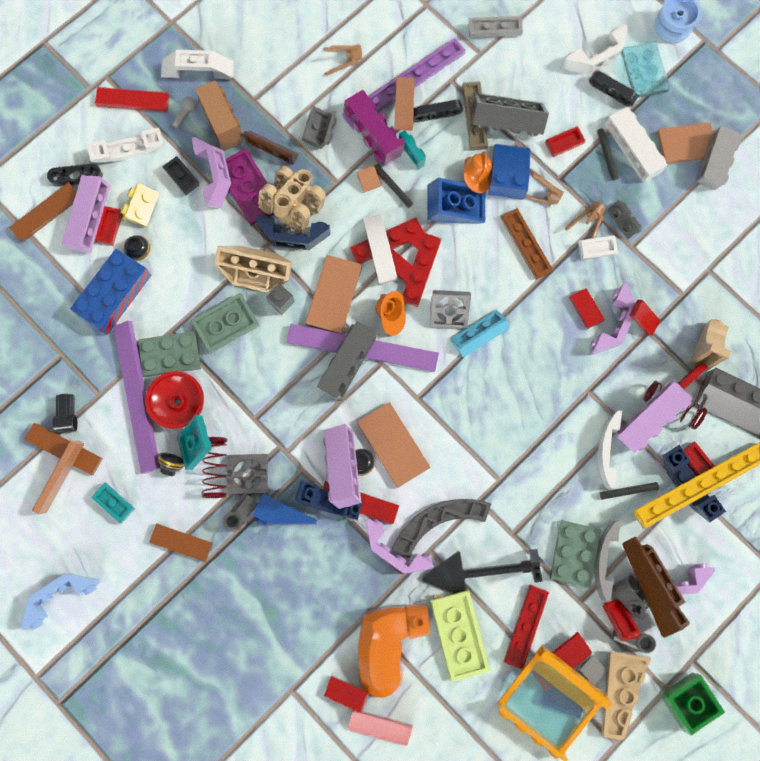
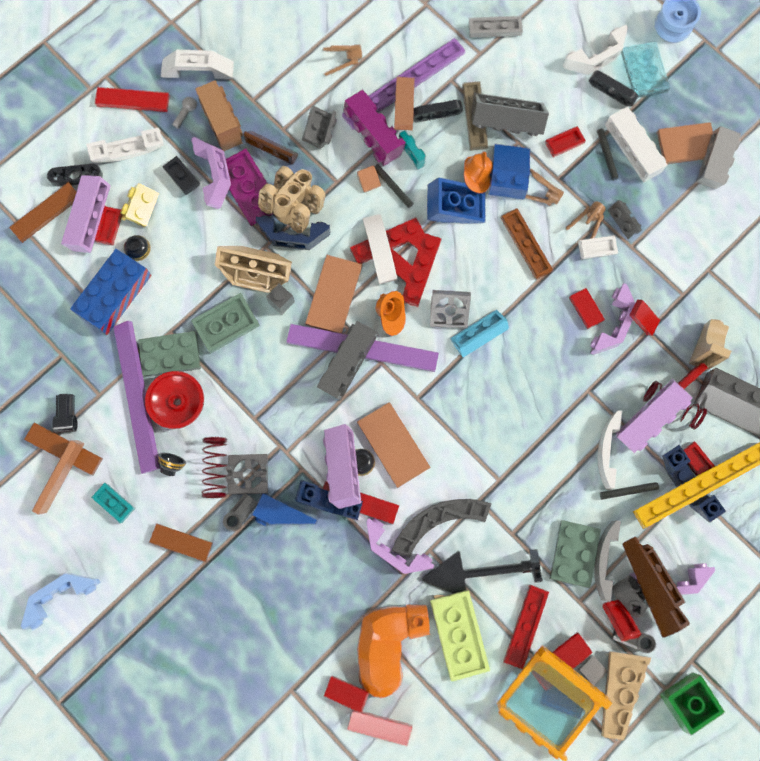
teal plate [177,415,212,470] -> none

